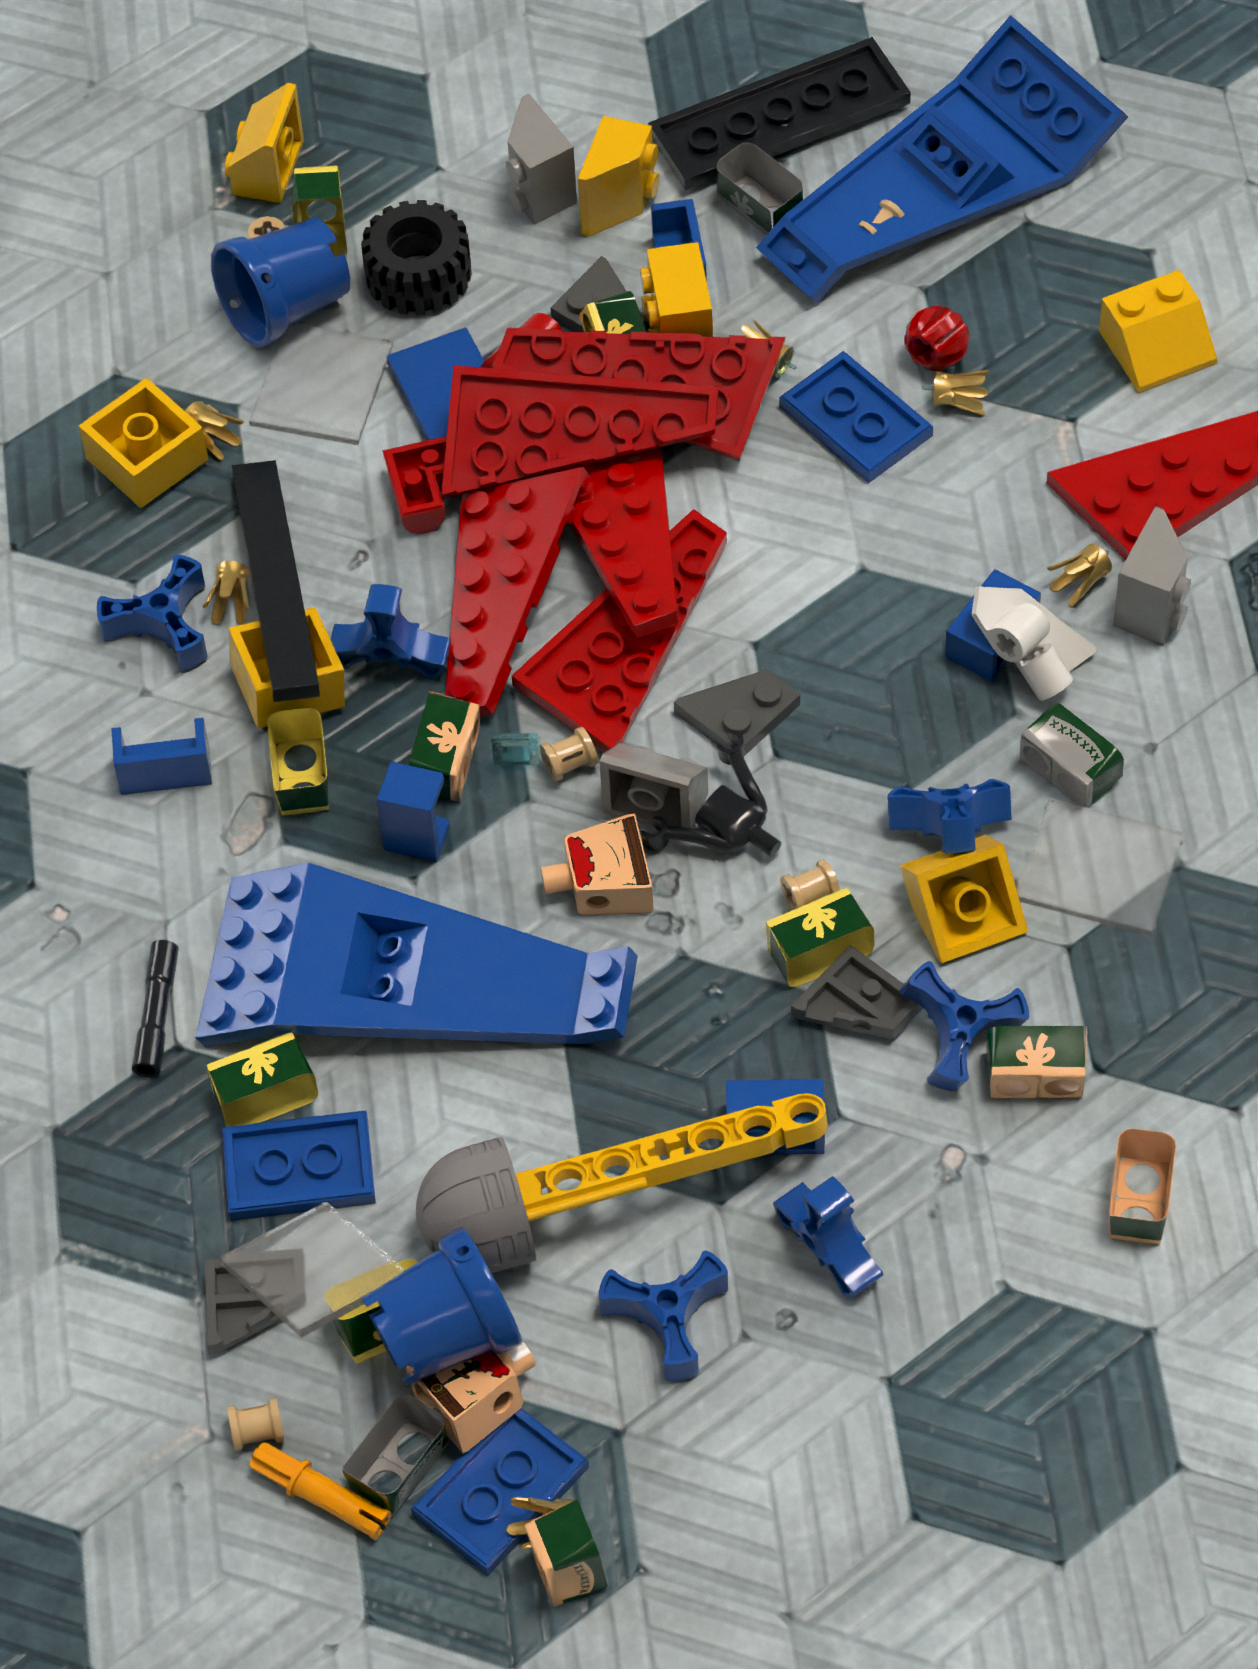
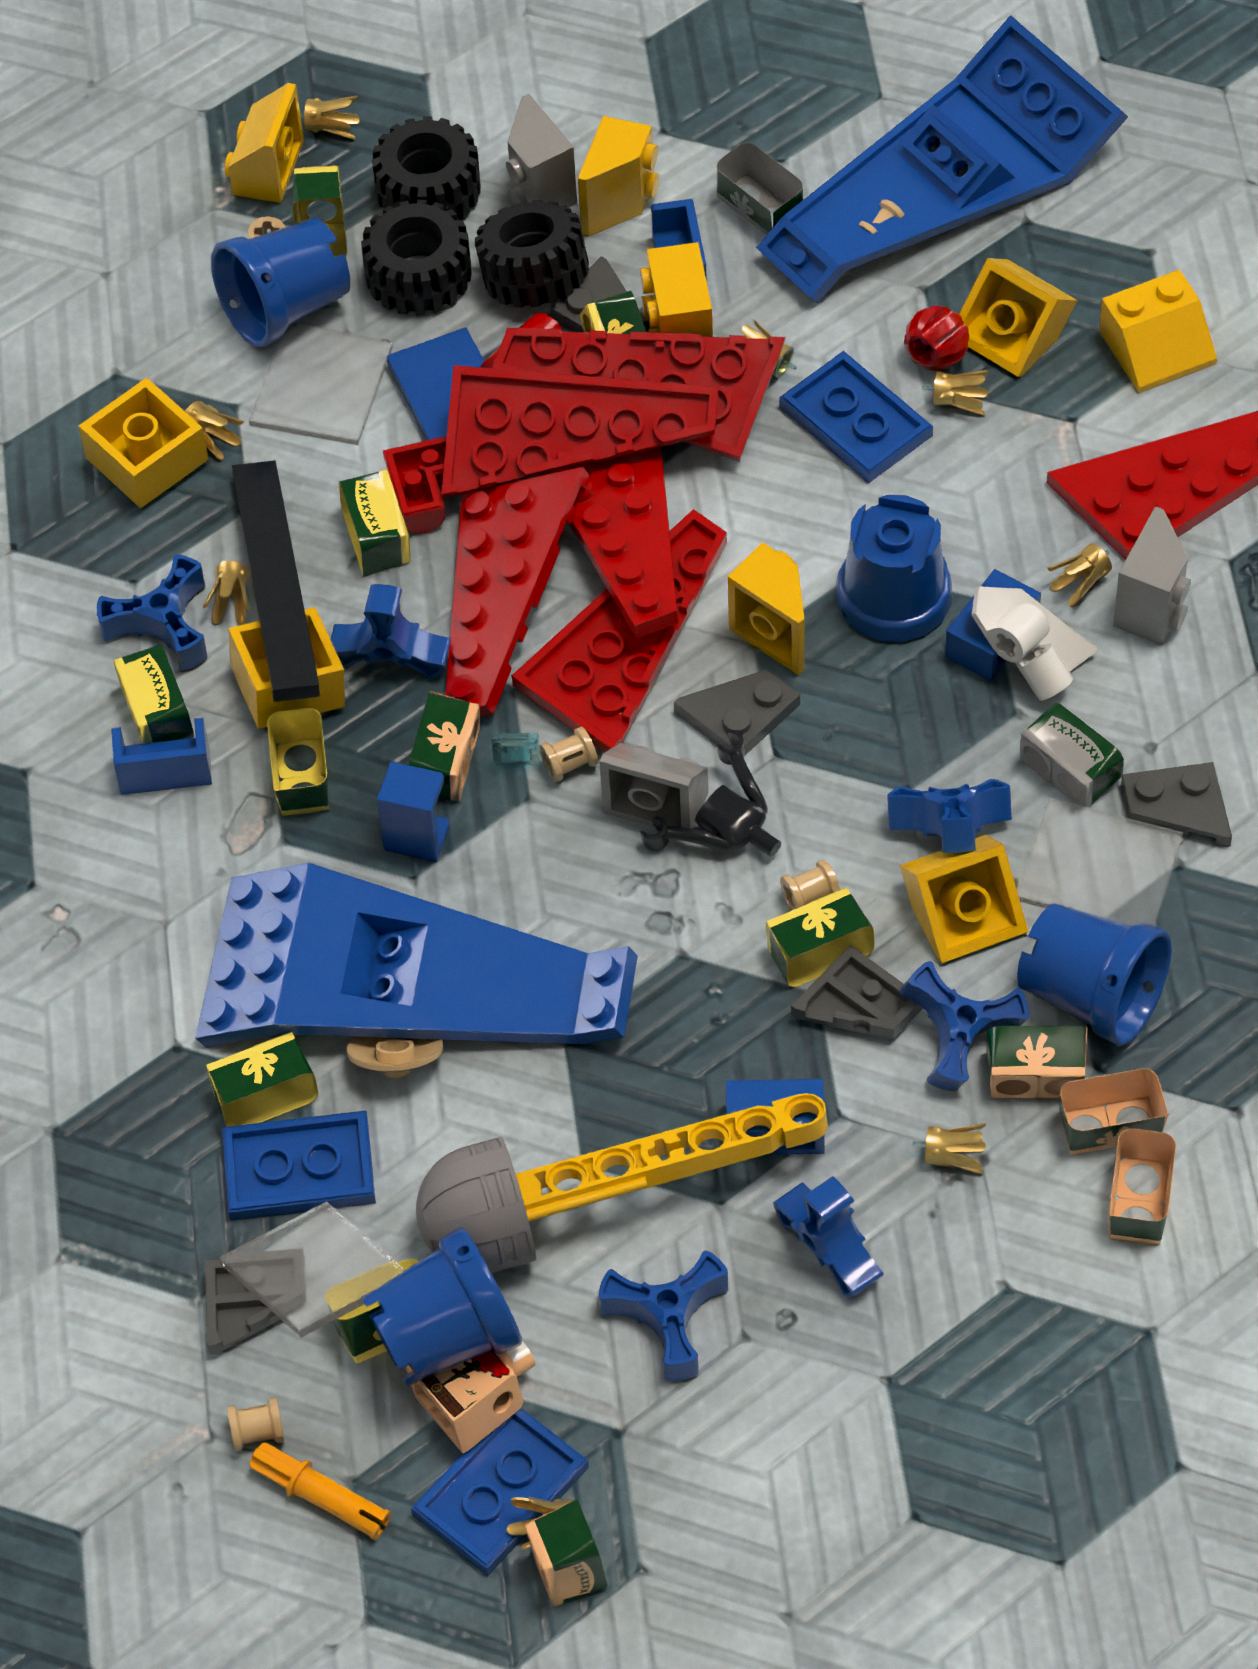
black piece [132,940,179,1077] -> none
light grey piece [342,1395,449,1518] -> none
light nougat torso [540,813,654,915] -> none
black plate [648,37,911,191] -> none
none -> piece [114,644,194,744]
none -> pearl gold piece [300,96,360,140]
none -> piece [339,470,411,577]
none -> tan dish [347,1036,443,1078]
none -> black tyre [372,116,481,218]
none -> black tyre [475,200,589,308]
none -> yellow slope [727,542,805,676]
none -> blue piece [835,495,952,642]
none -> pearl gold piece [912,1123,986,1174]
none -> yellow slope [959,258,1078,377]
none -> blue piece [1017,903,1172,1047]
none -> light nougat piece [1059,1068,1169,1155]
none -> dark grey wing [1121,762,1232,847]

